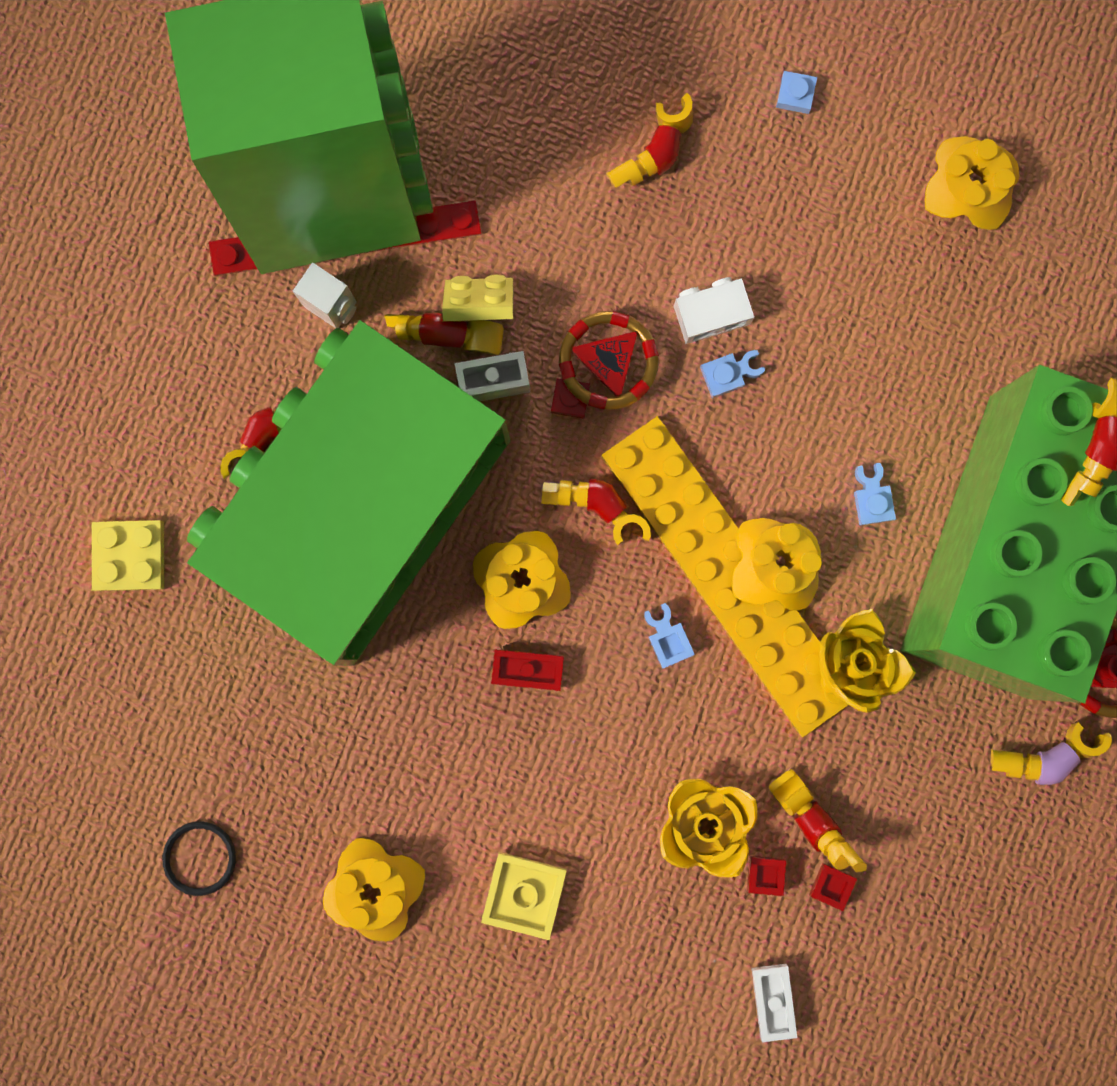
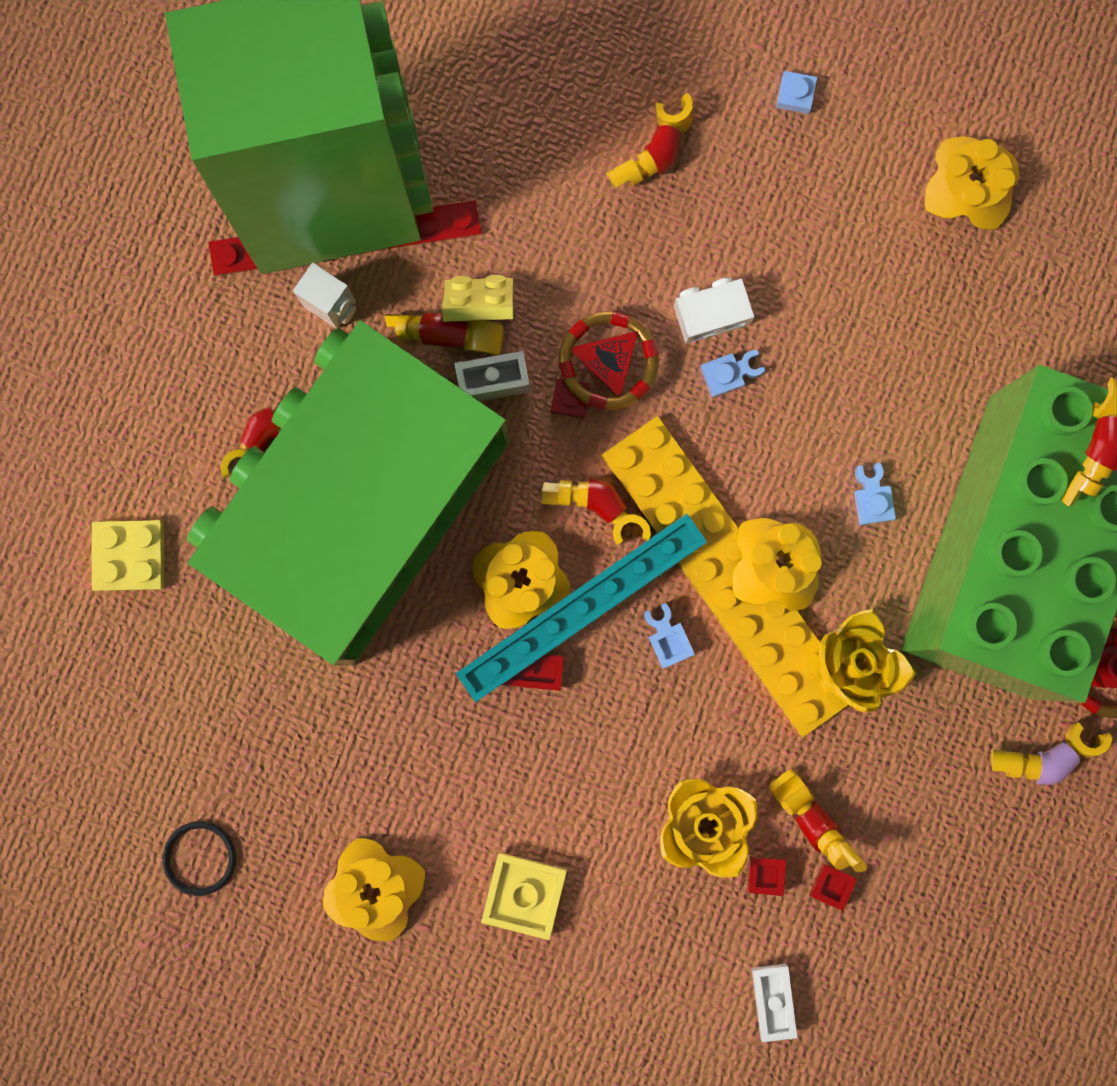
none -> teal plate [455,514,707,703]

